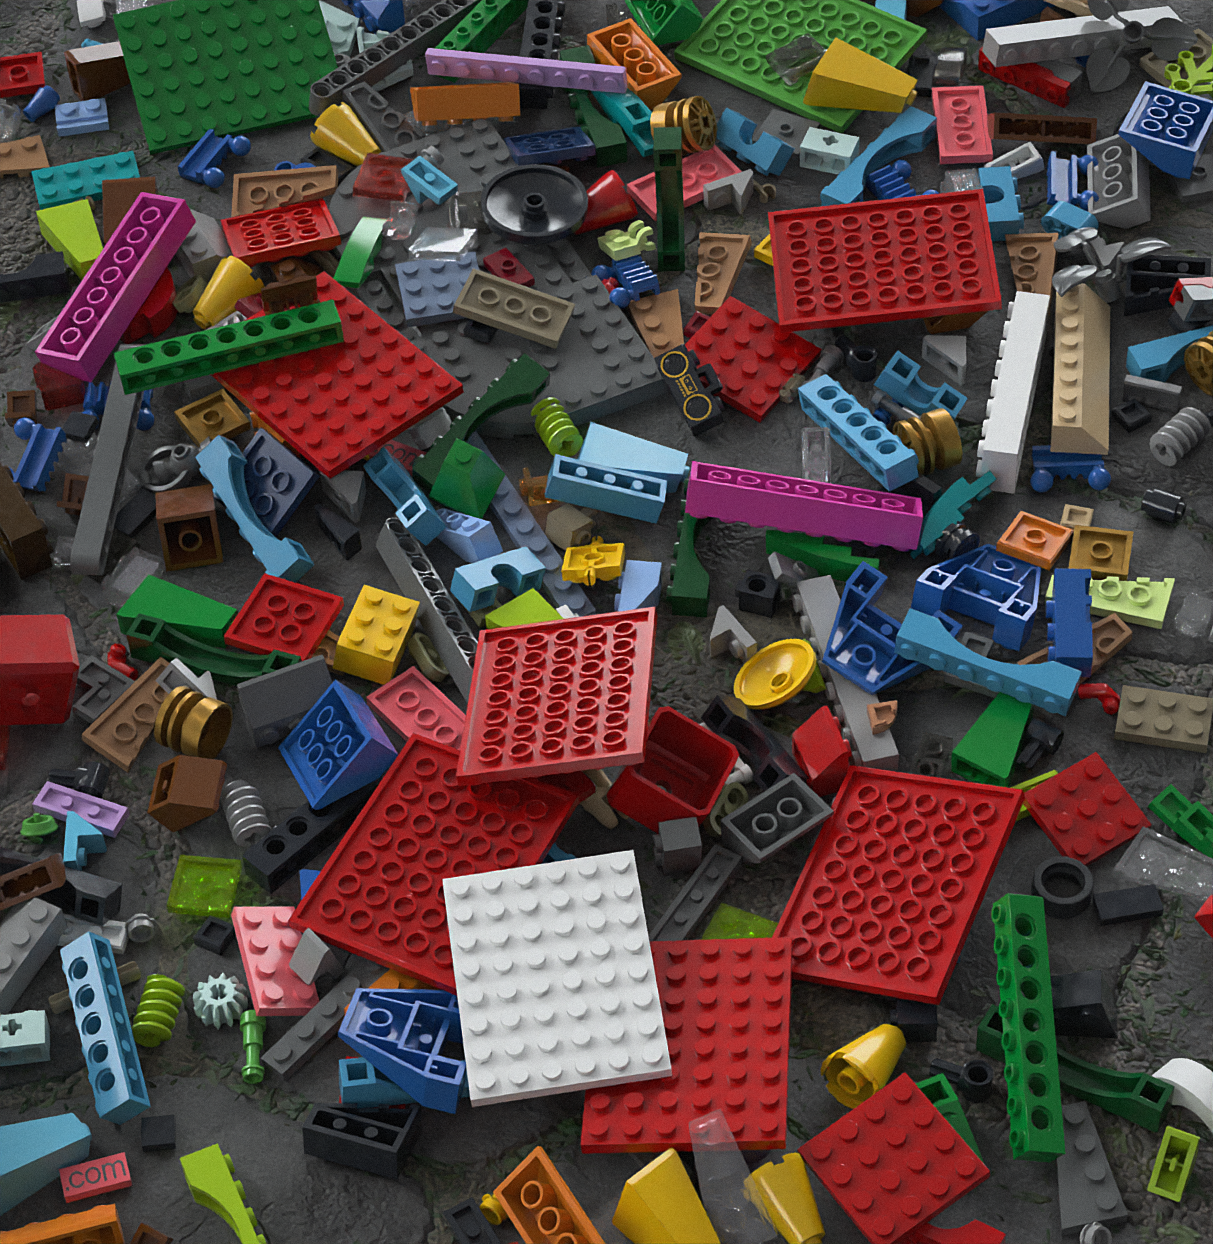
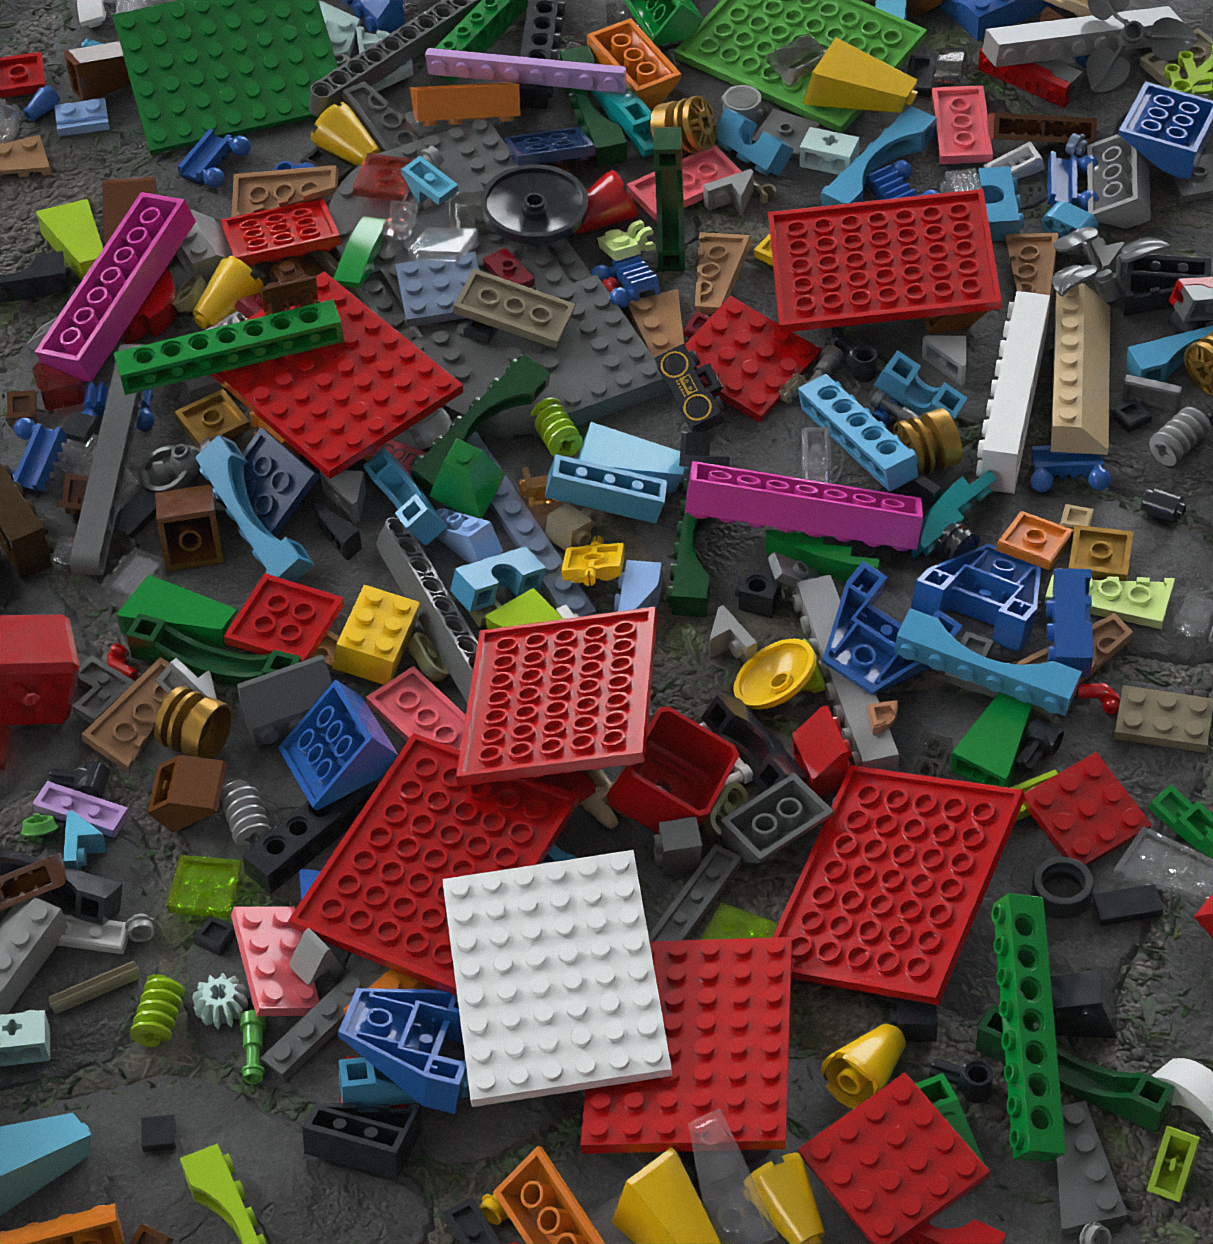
teal plate [31,151,140,210] -> none
coral tile [59,1152,132,1203] -> none
dark azure brick [60,931,151,1125] -> none
none -> black panel [679,432,730,467]
none -> piece [720,85,764,123]
none -> sand blue plate [1065,133,1088,157]

